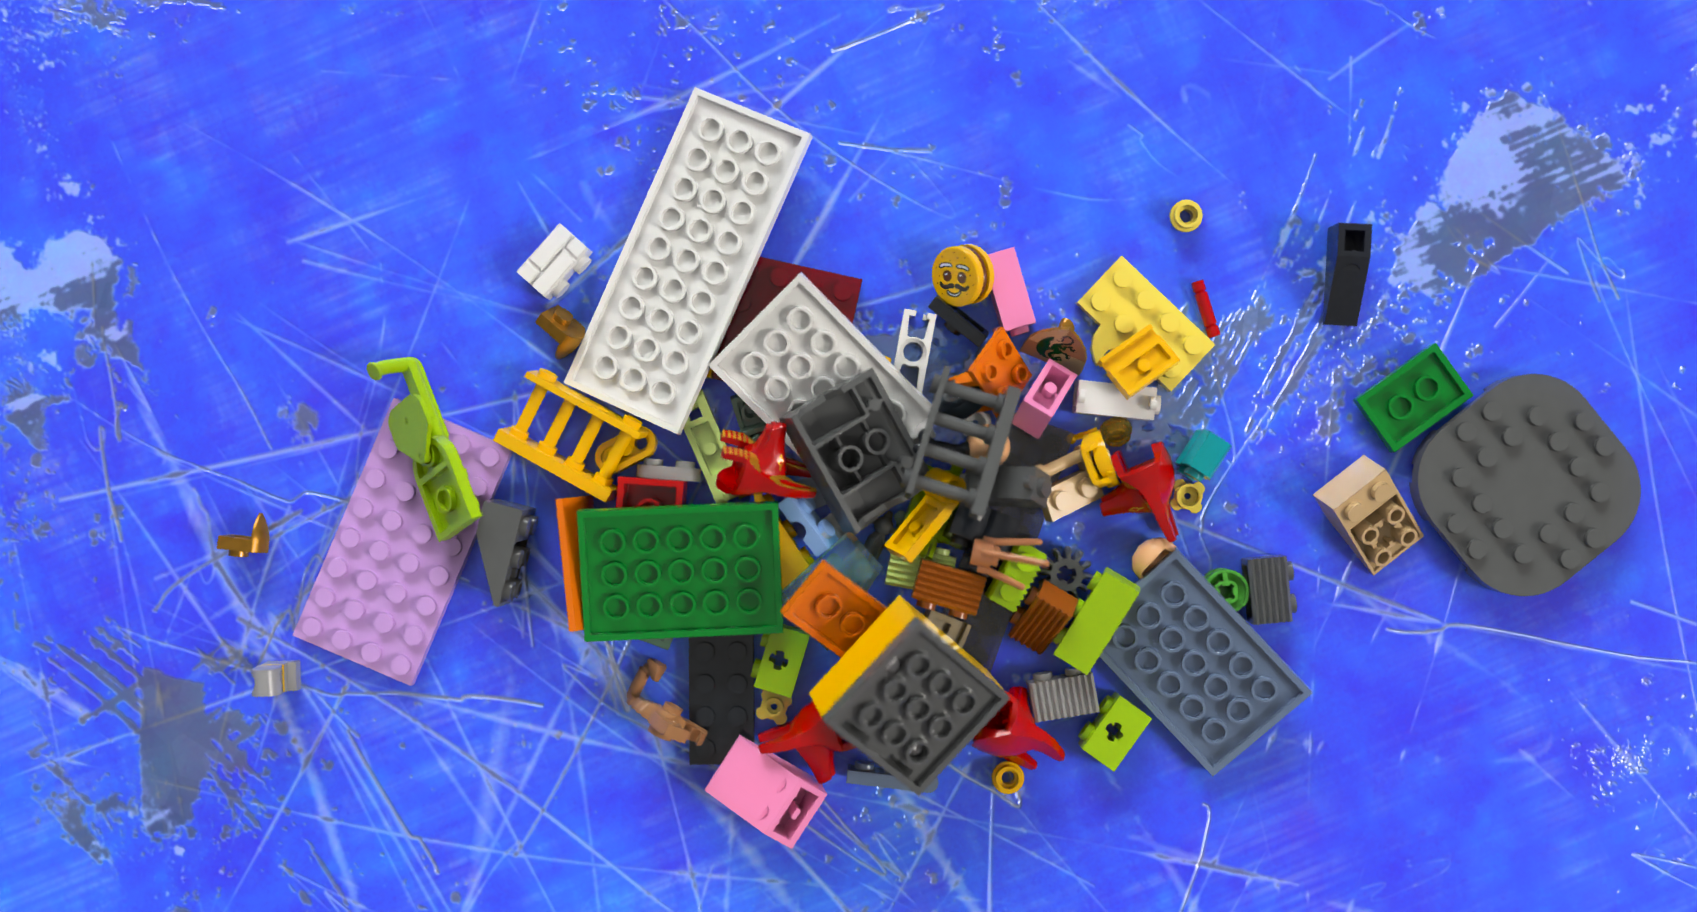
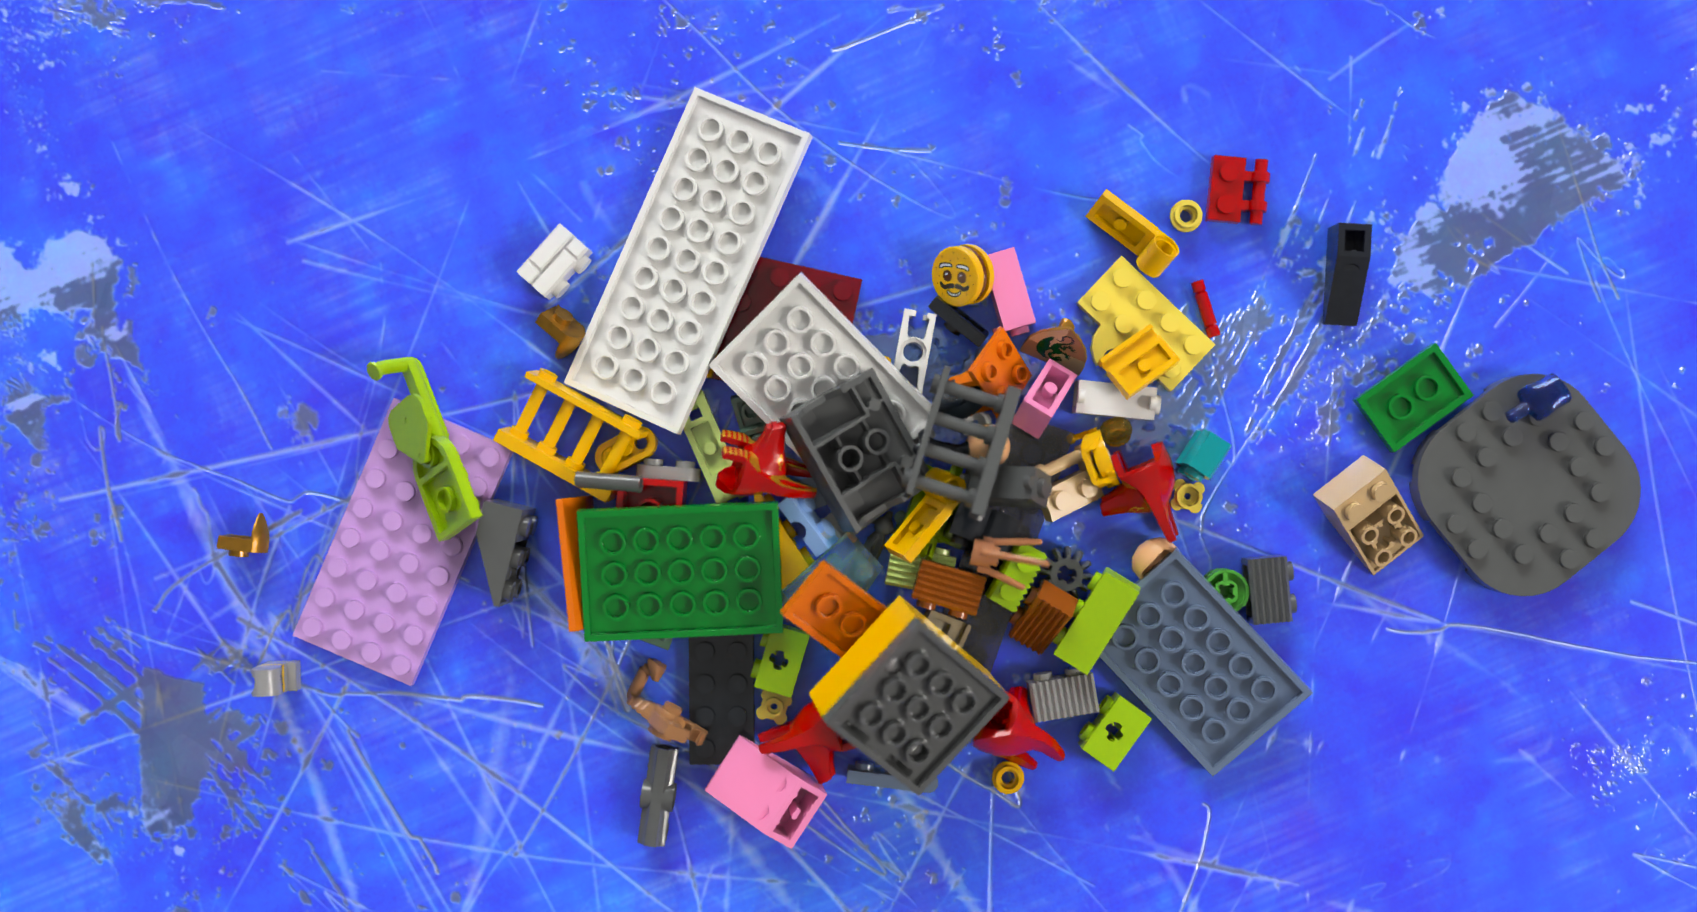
none -> dark grey piece [574,471,643,493]
none -> dark grey piece [637,744,679,847]
none -> yellow plate [1085,189,1179,278]
none -> red plate [1205,155,1270,225]
none -> clear blue piece [1505,373,1572,423]

